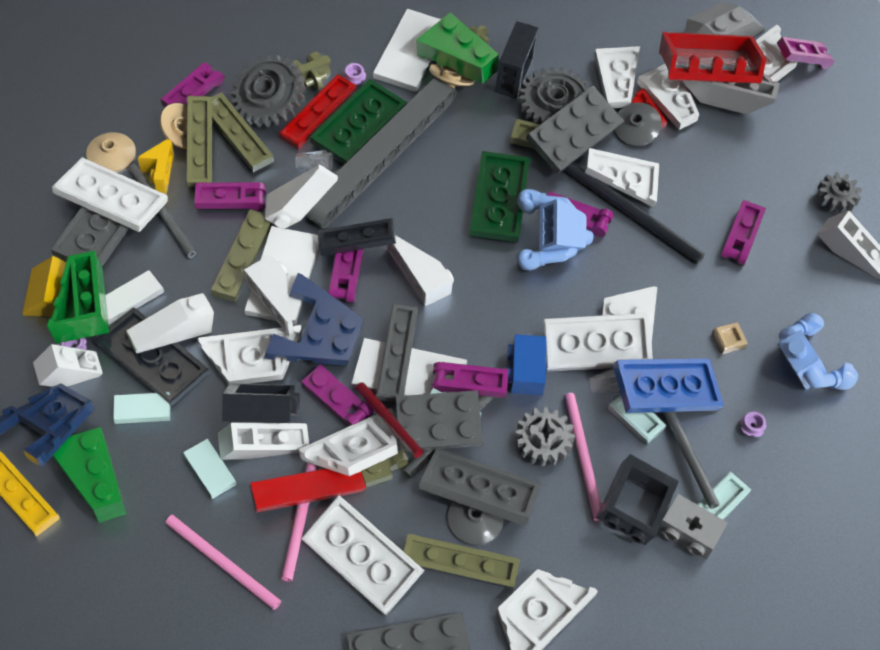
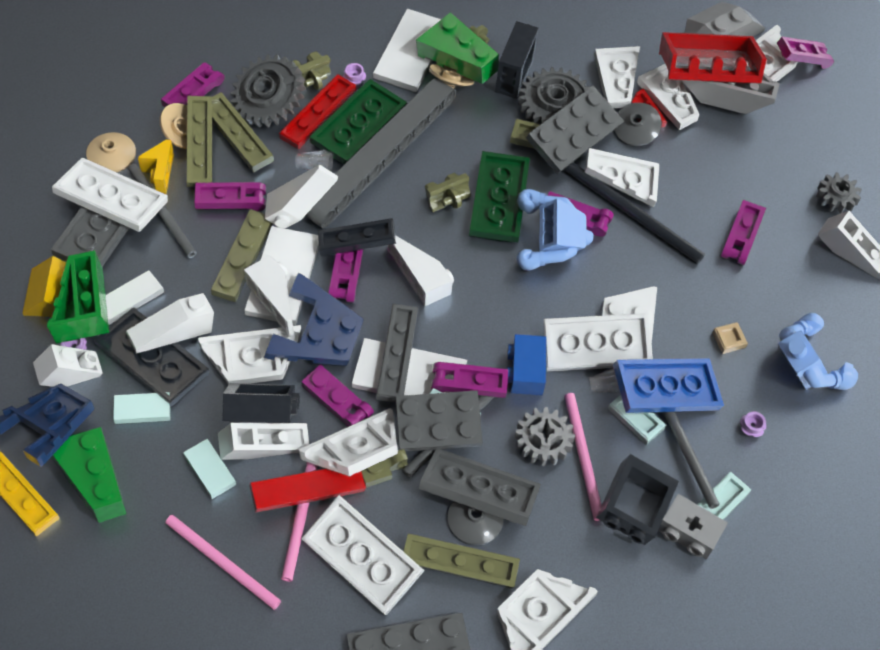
dark red bar [356,382,424,458] -> none
none -> olive hips [425,173,471,212]

